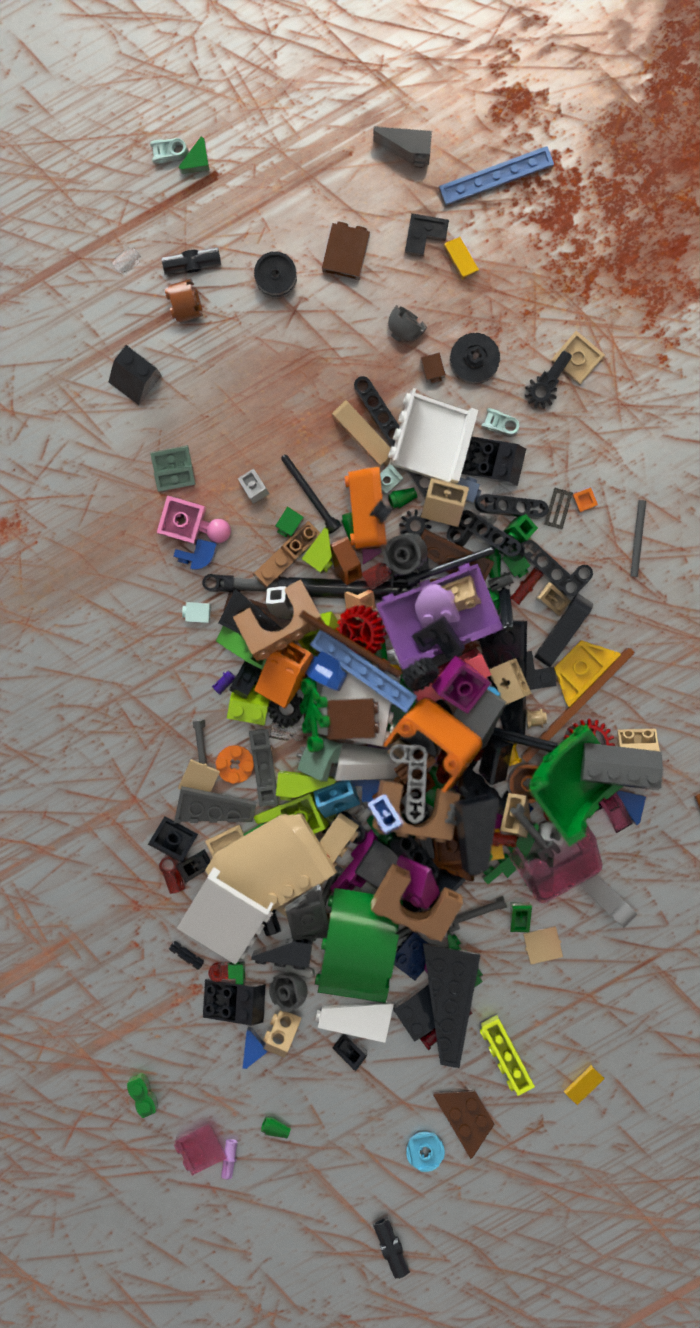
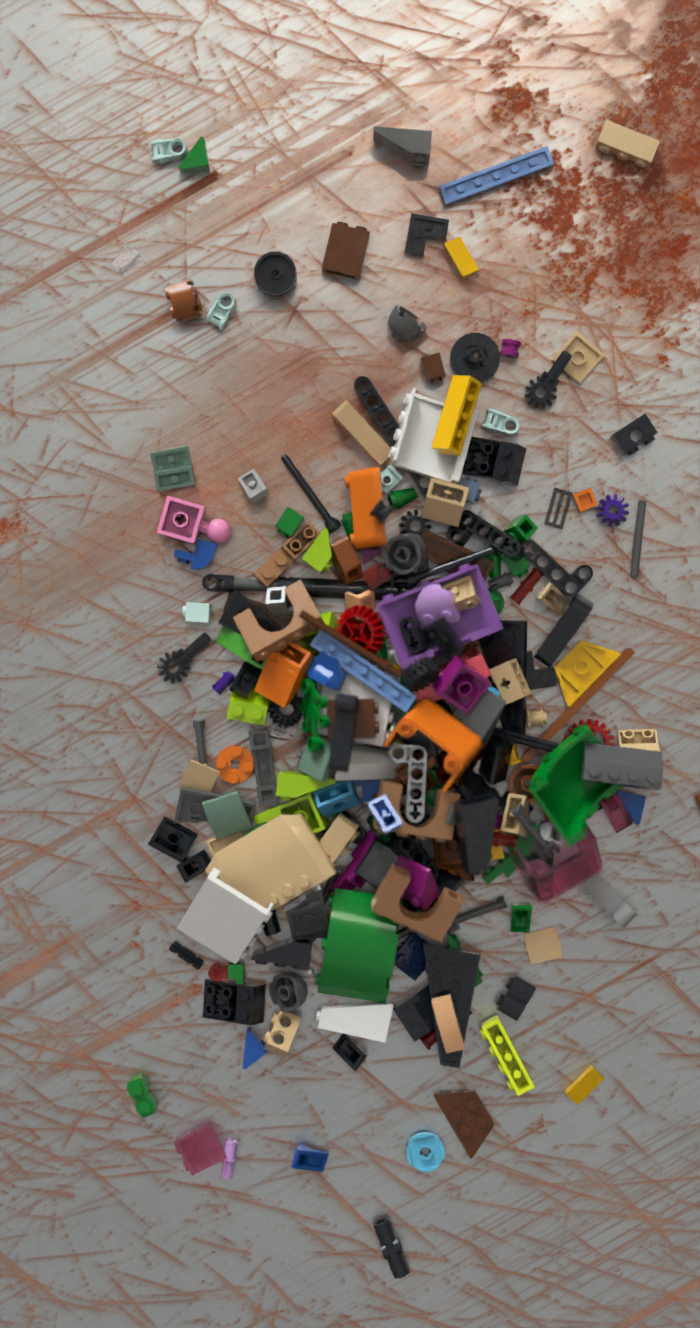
black slope [108,345,162,405] -> none
clear red piece [159,855,186,894] -> none
black piece [162,248,221,275] -> none
green cone [261,1117,291,1139] -> none
black beam [475,494,549,519] -> none
black axle [499,587,514,632] -> none
none -> black gear [157,633,212,684]
none -> sand green slope [202,791,253,839]
none -> light aqua piece [205,292,236,331]
none -> blue slope [291,1143,329,1172]
none -> black beam [328,693,359,772]
none -> black beam [400,616,426,653]
none -> yellow brick [431,375,482,456]
none -> light nougat slope [432,994,465,1054]
none -> black brick [495,974,536,1021]
none -> magenta wheel [500,339,521,358]
none -> tan brick [596,120,660,168]
none -> dark purple gear [596,494,629,527]
none -> black brick [610,414,658,456]

